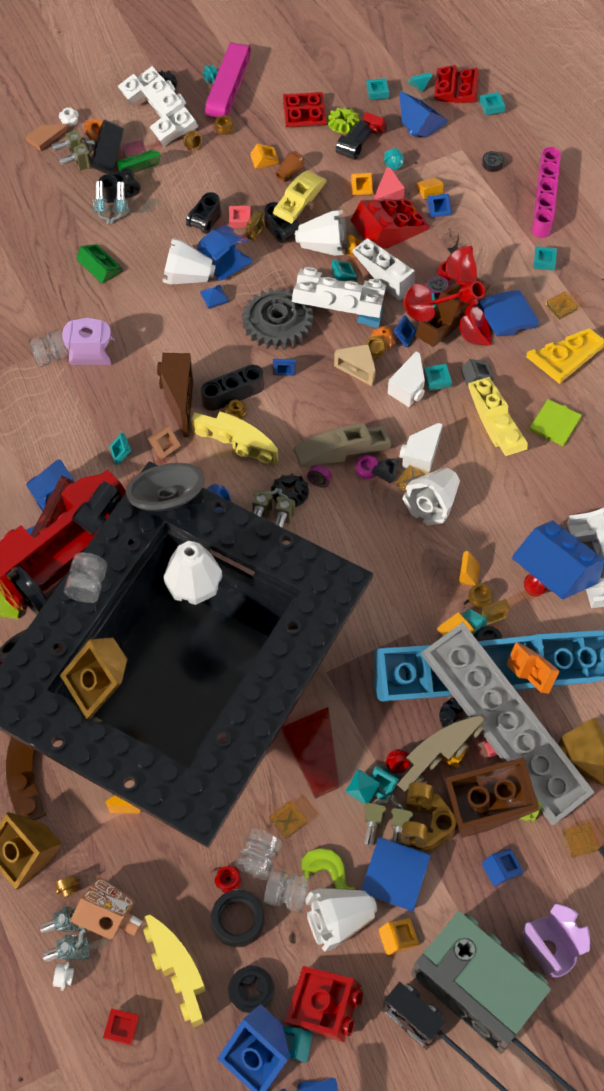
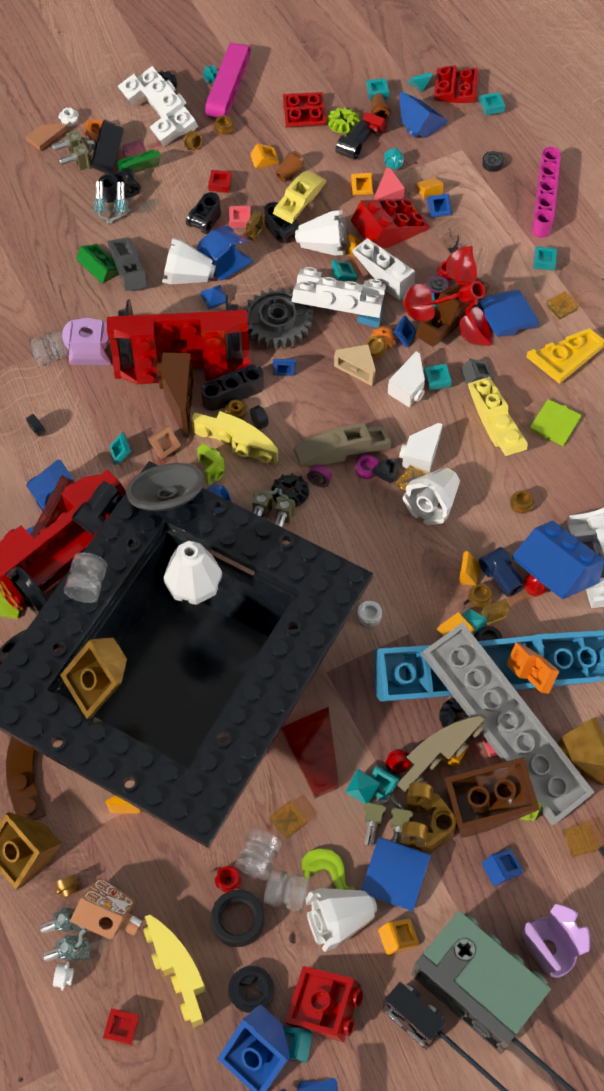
none -> black tile [26,413,46,437]
none -> red piece [107,295,250,384]
none -> dark grey slope [108,237,147,291]
none -> lime bracket [197,443,225,485]
none -> red plate [208,170,232,193]
none -> black tile [250,405,268,430]
none -> white tile [357,601,382,627]
none -> dark orange cone [371,94,391,121]
none -> dark blue piece [479,547,525,597]
none -> pearl gold plate [510,490,534,514]

